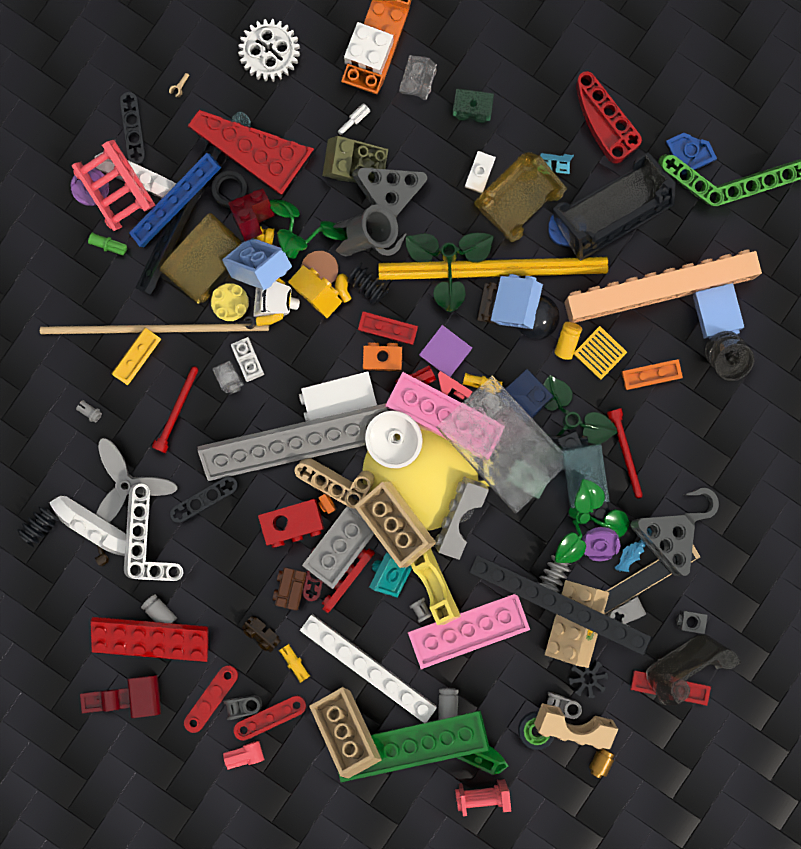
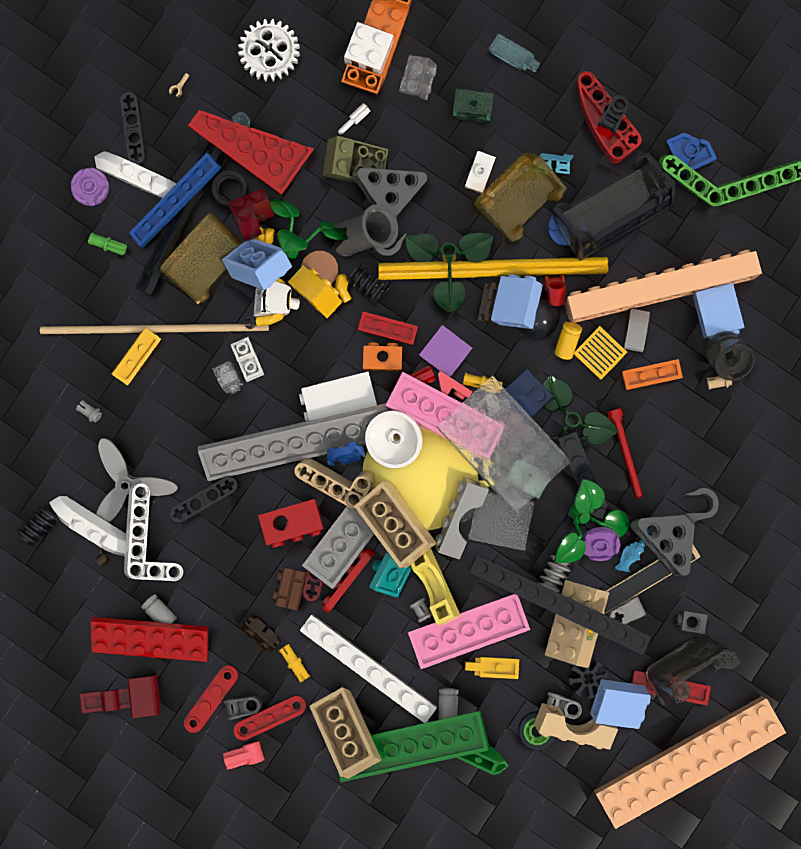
coral fence [71,140,155,231] -> none
red piece [152,366,198,453] -> none
light yellow dish [211,283,249,321] -> none
orange plate [318,494,337,514] -> none
coral fence [455,779,511,816] -> none
clear light blue tile [562,444,610,508] -> none
pearl gold brick [589,748,615,778] -> none
none -> blue plate [326,442,365,465]
none -> yellow hinge [465,657,519,679]
none -> clear piece [468,493,535,551]
none -> clear light blue hinge [488,33,540,73]
none -> red piece [544,274,565,306]
none -> light blue brick [590,679,651,729]
none -> light nougat brick [594,696,786,829]
none -> black piece [597,95,629,135]
none -> light grey slope [624,309,650,352]
none -> tan pin [707,373,732,390]

